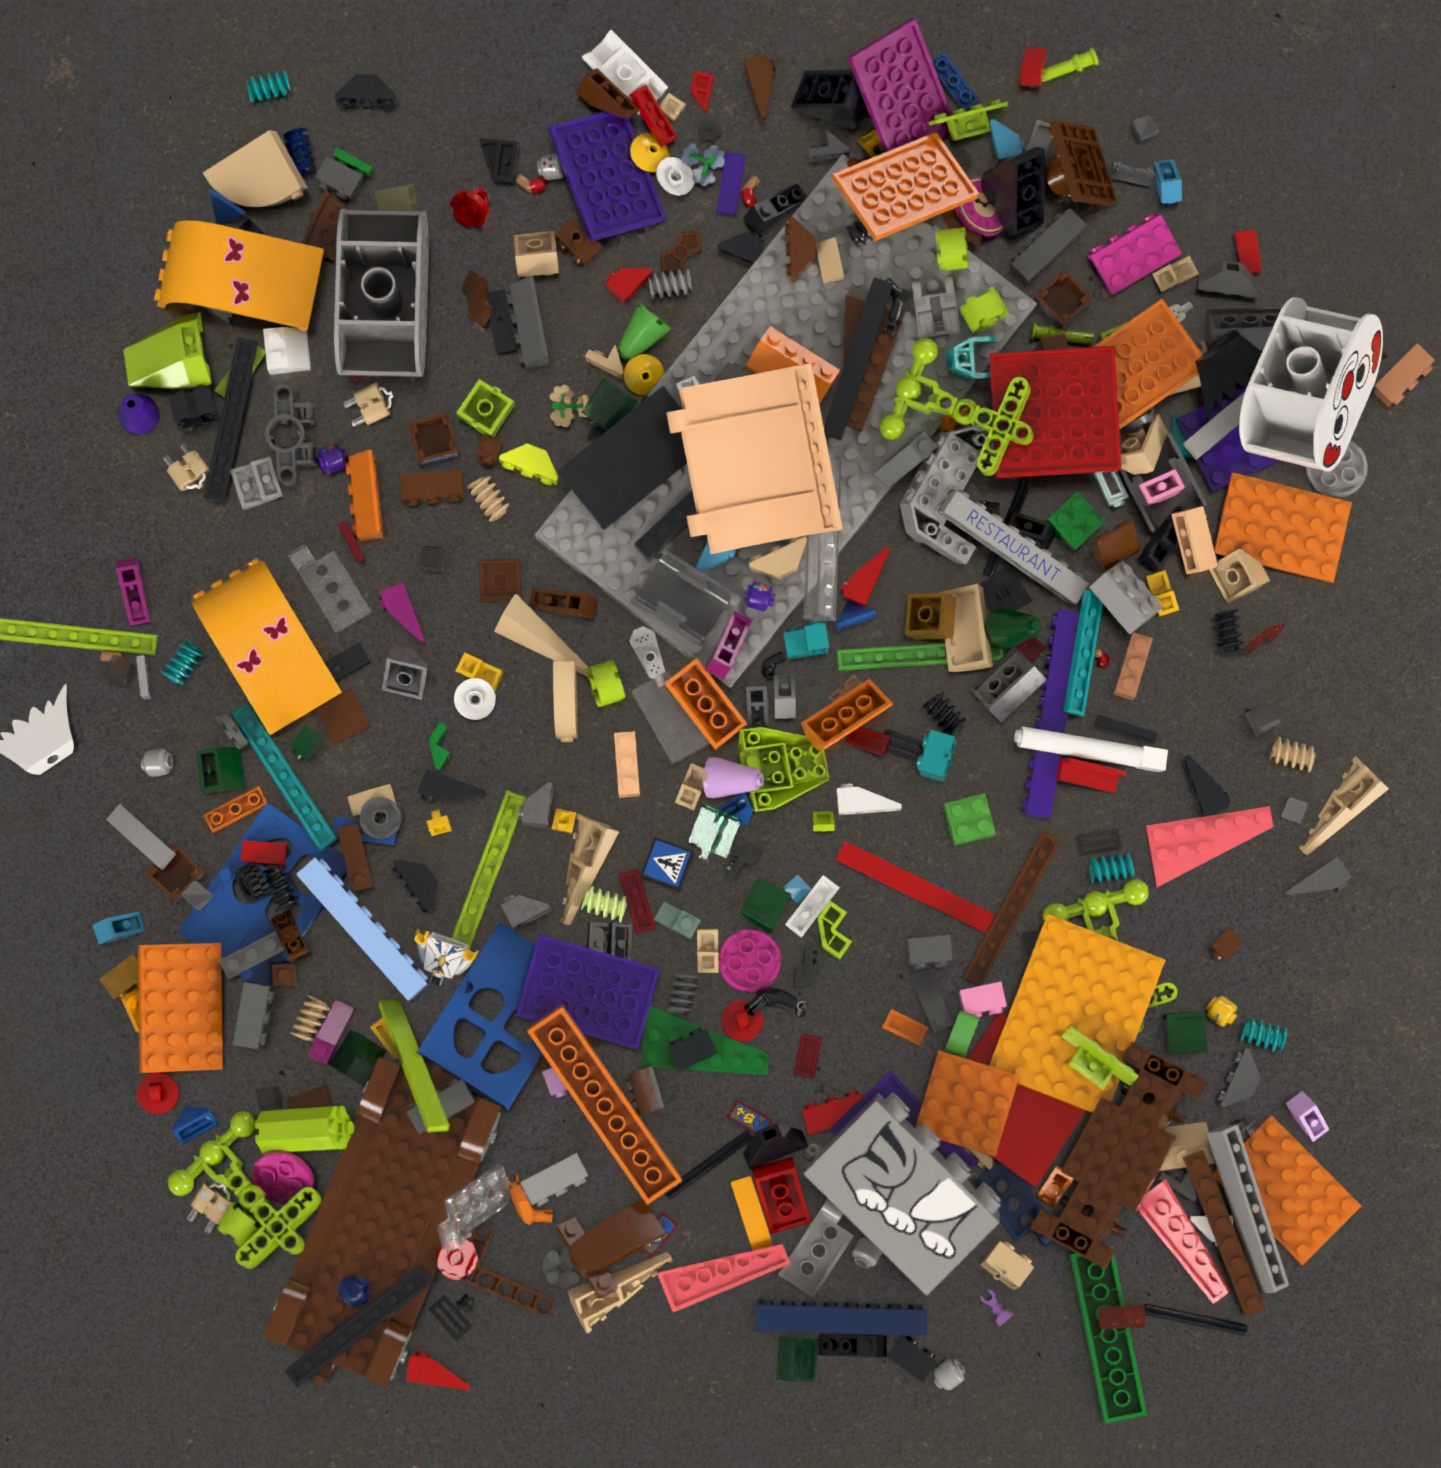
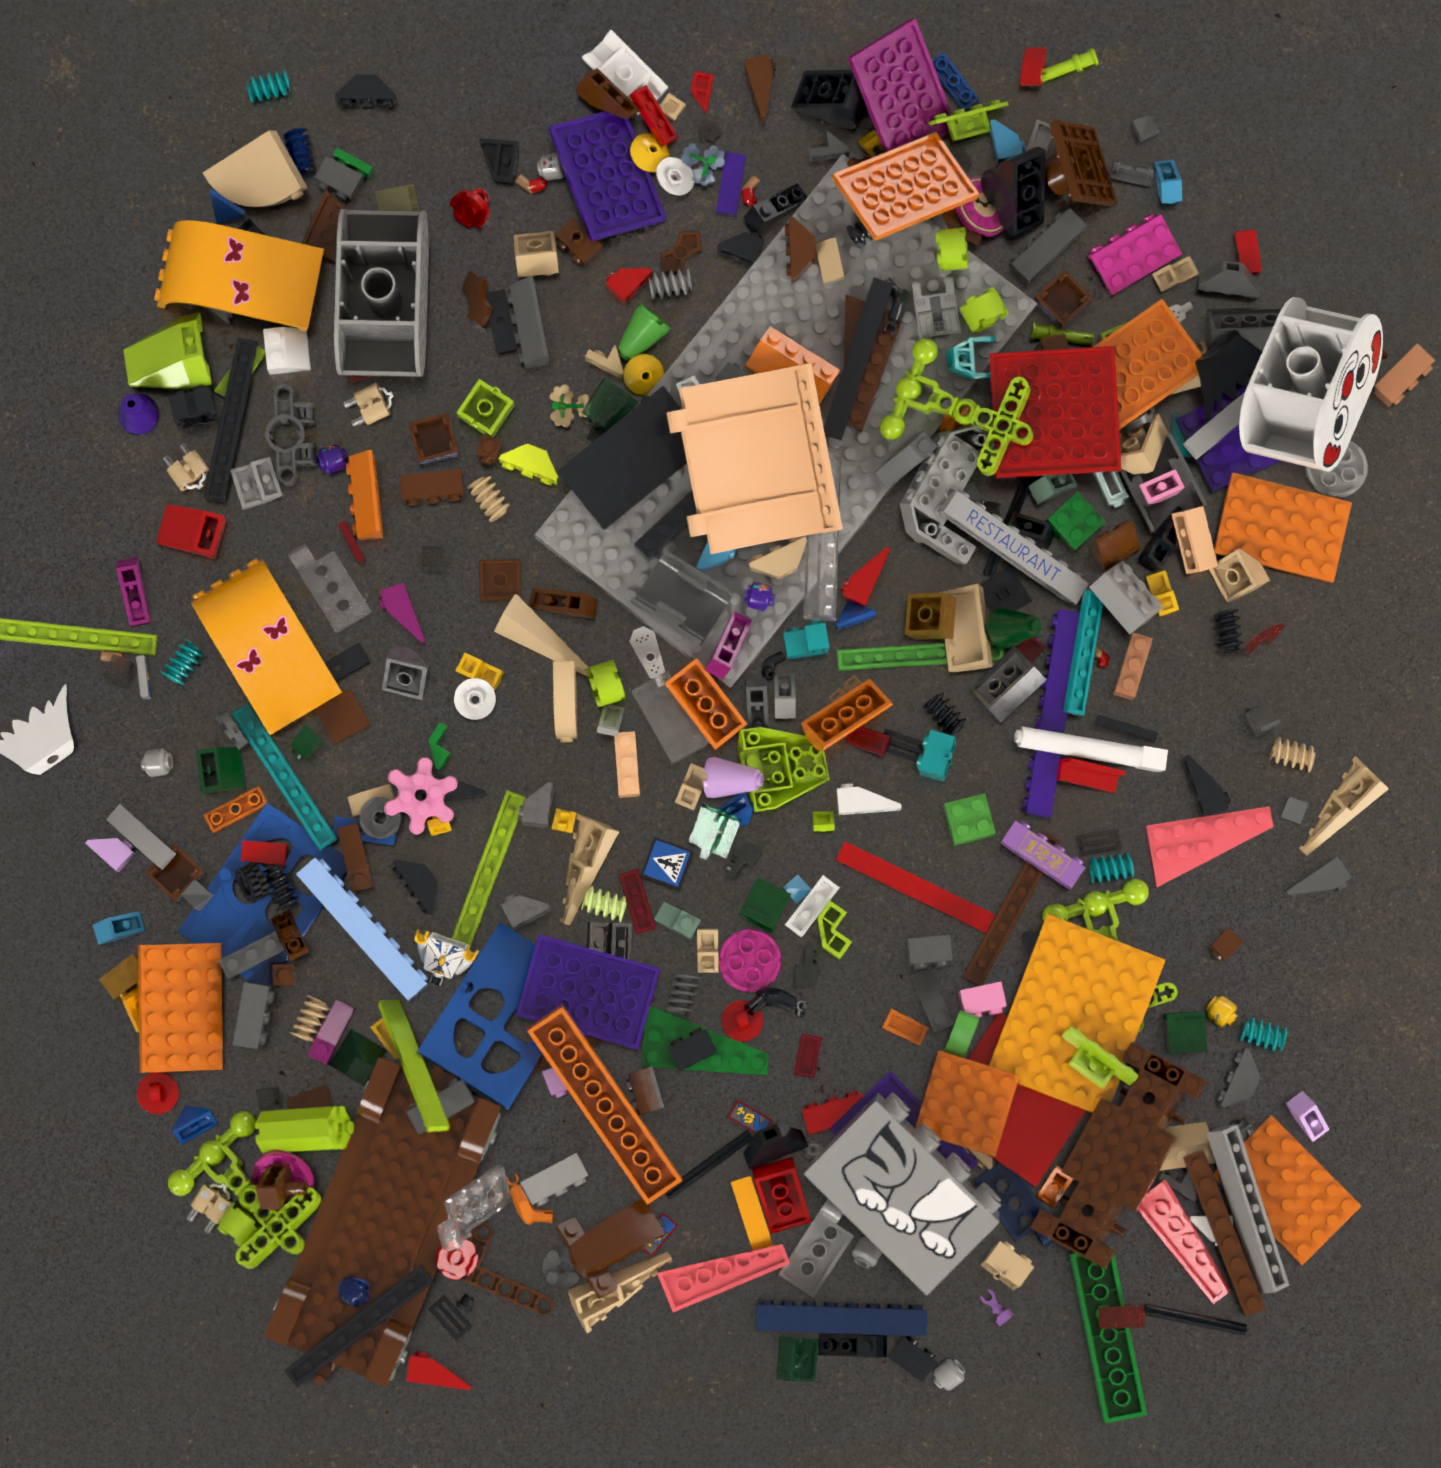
none -> lavender slope [85,838,135,872]
none -> red slope [156,504,227,559]
none -> reddish brown brick [256,1164,308,1210]
none -> bright pink plate [384,757,458,835]
none -> light grey tile [597,704,625,737]
none -> medium lavender brick [1000,820,1085,890]
none -> sand green slope [1028,474,1078,504]

